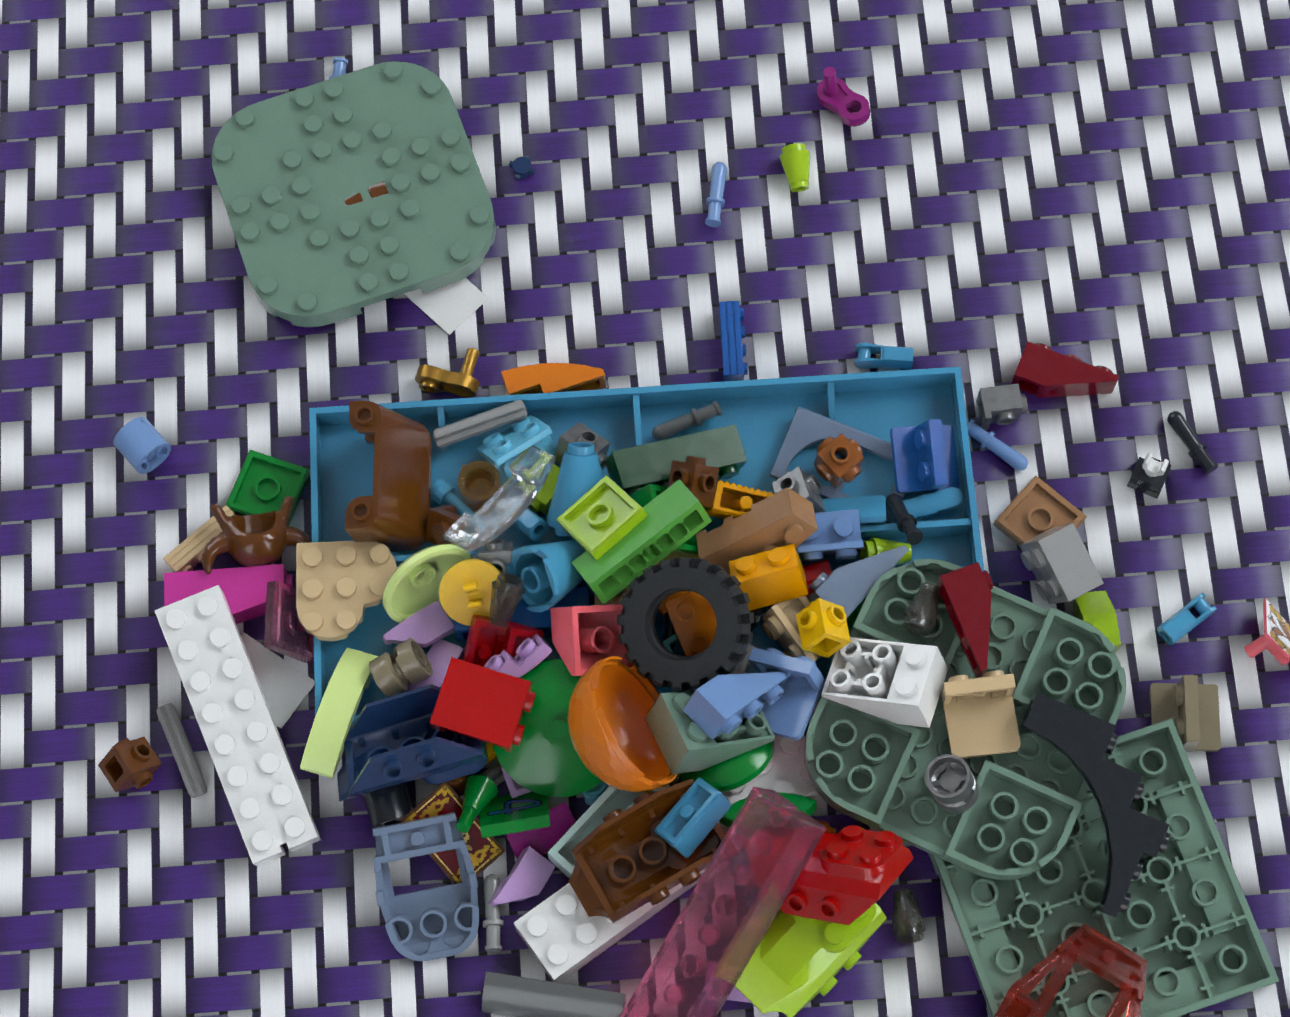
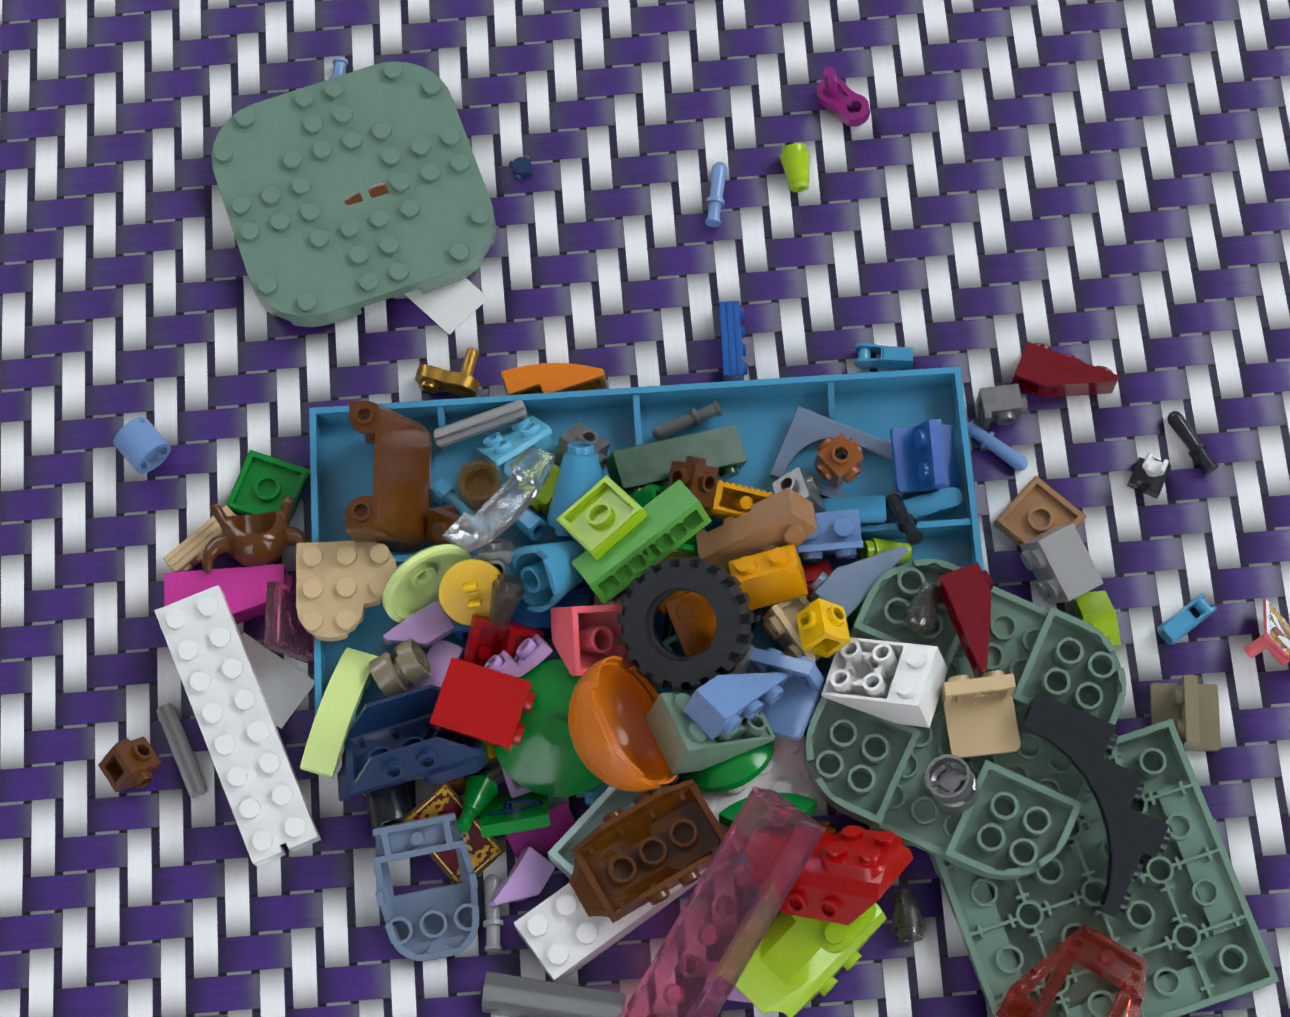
dark azure slope [654,777,731,858] -> none

